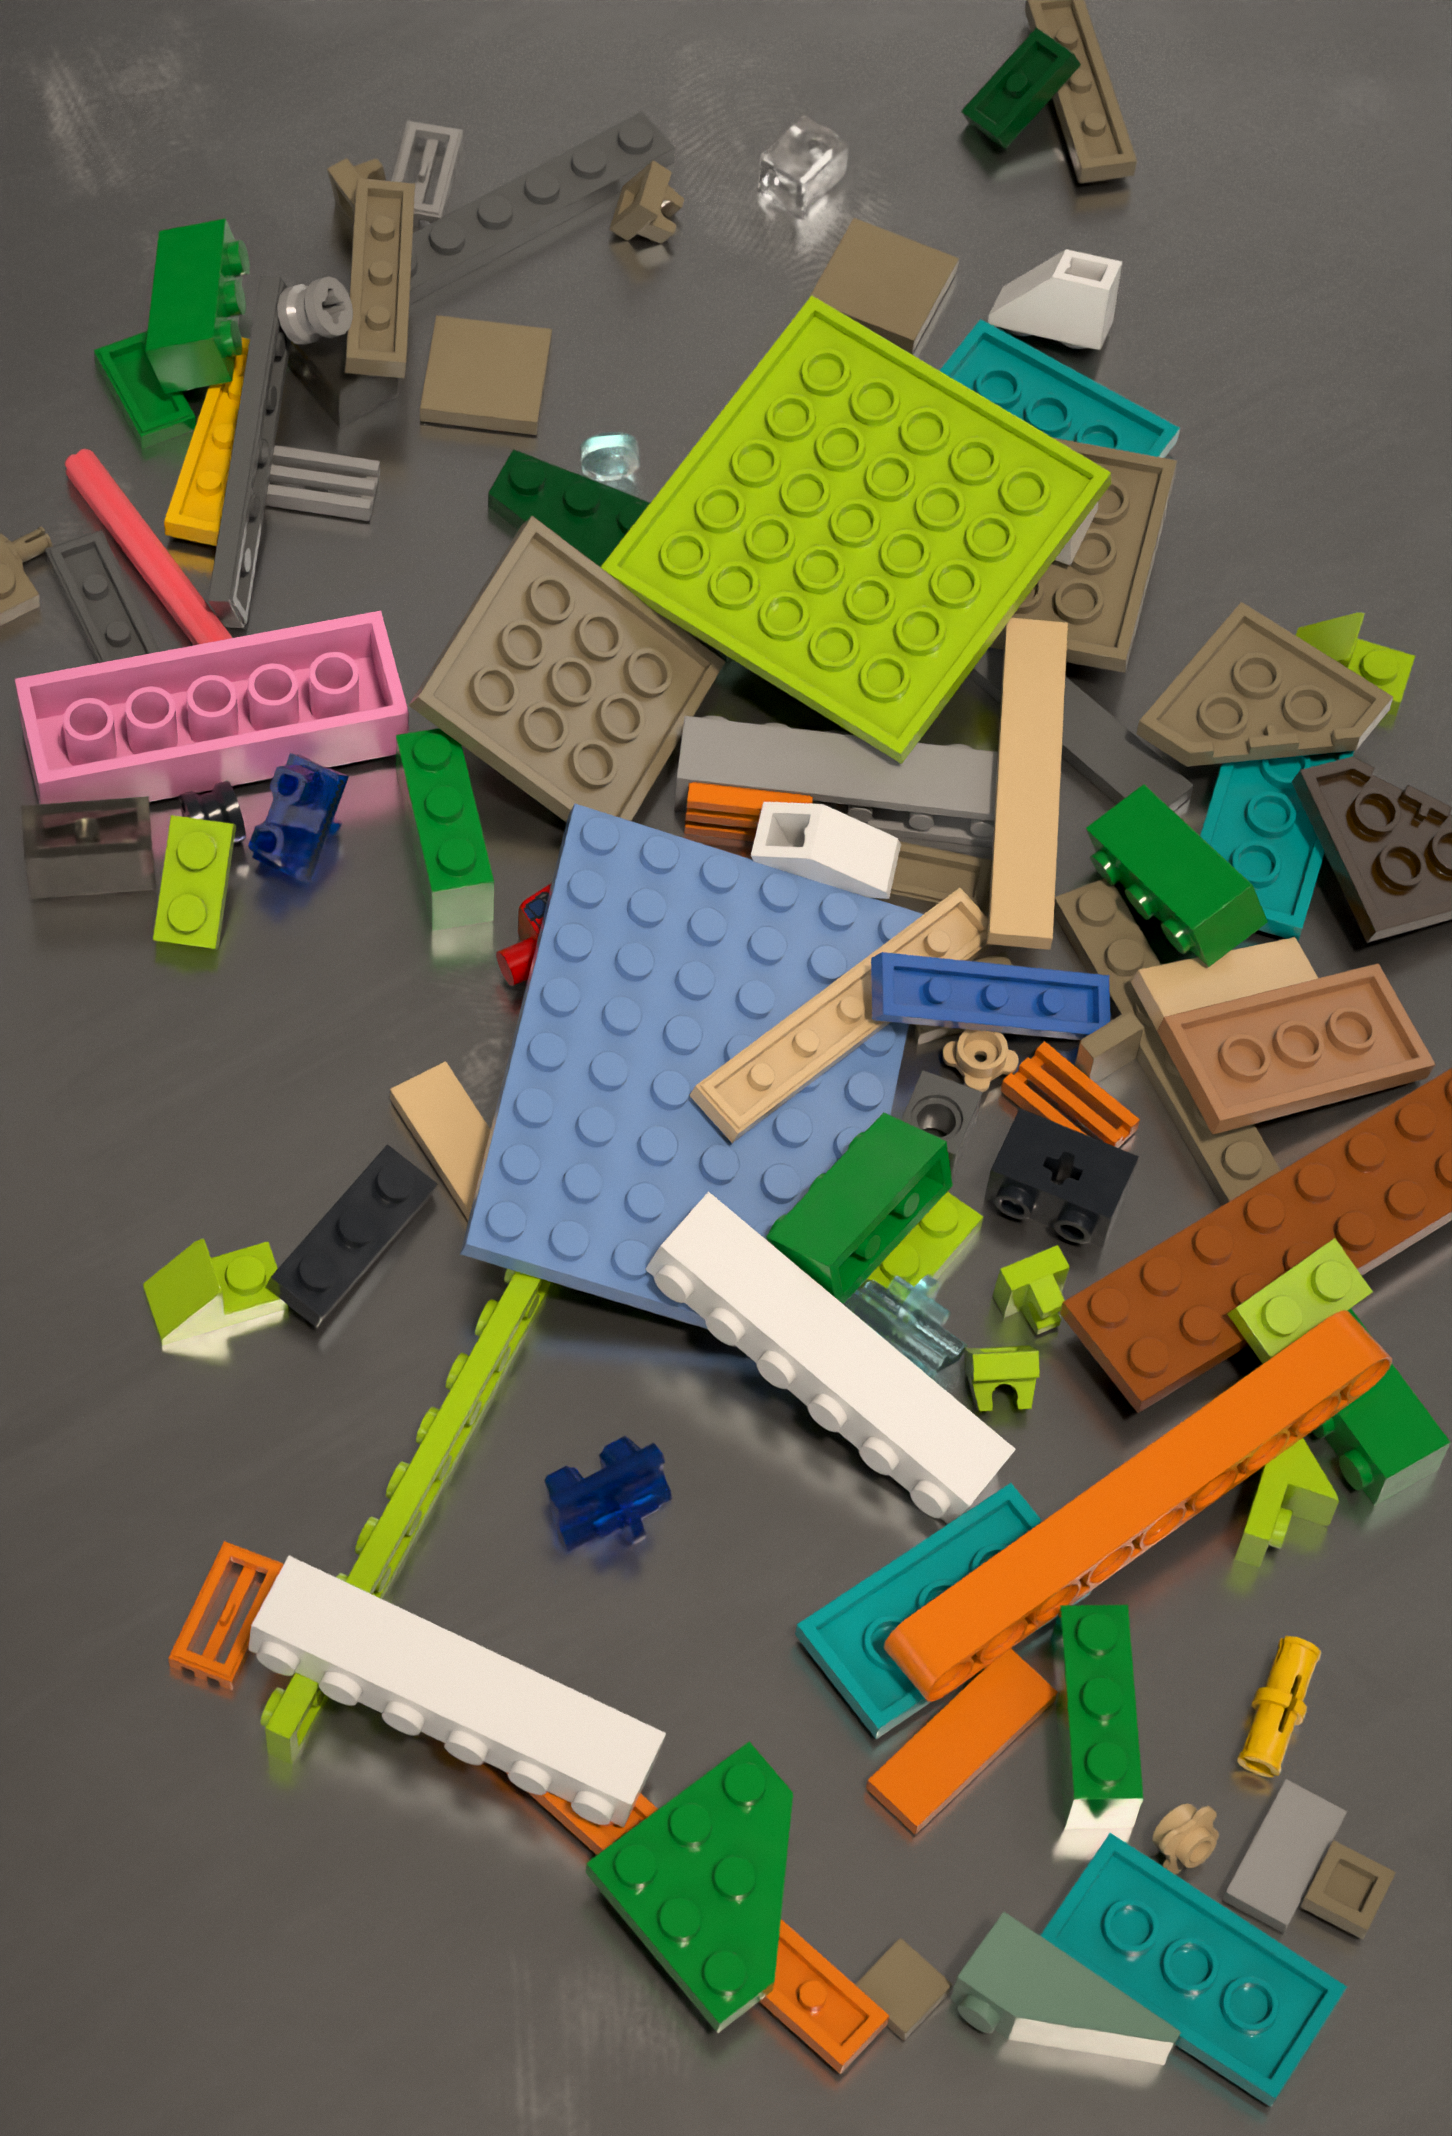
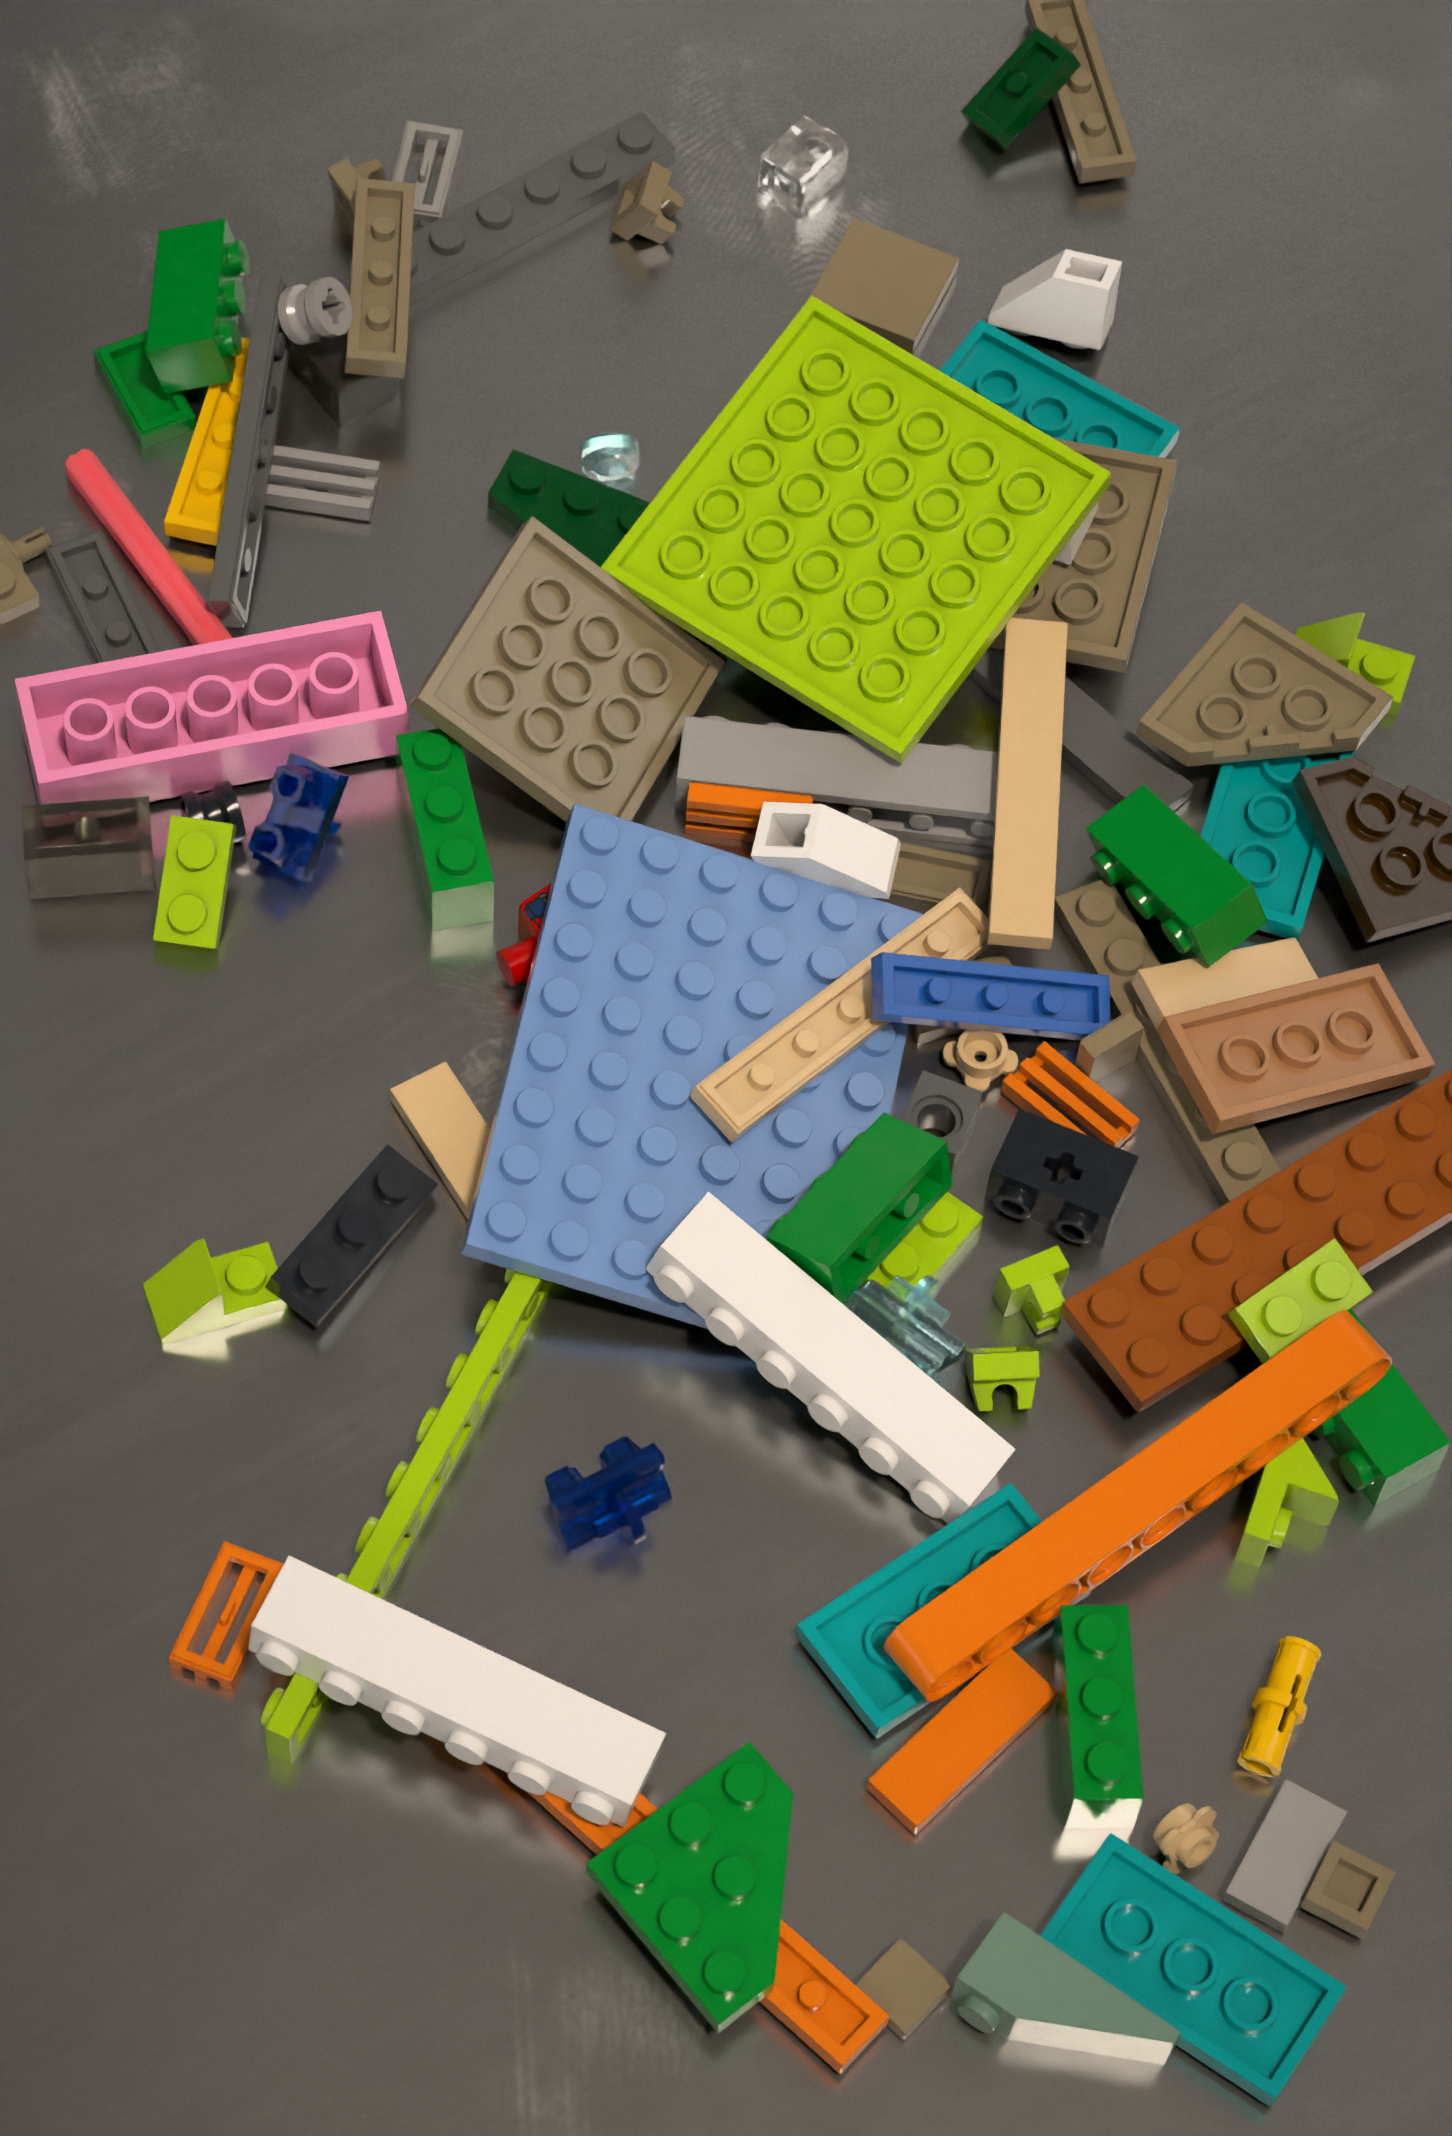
dark tan tile [420,315,552,435] -> none

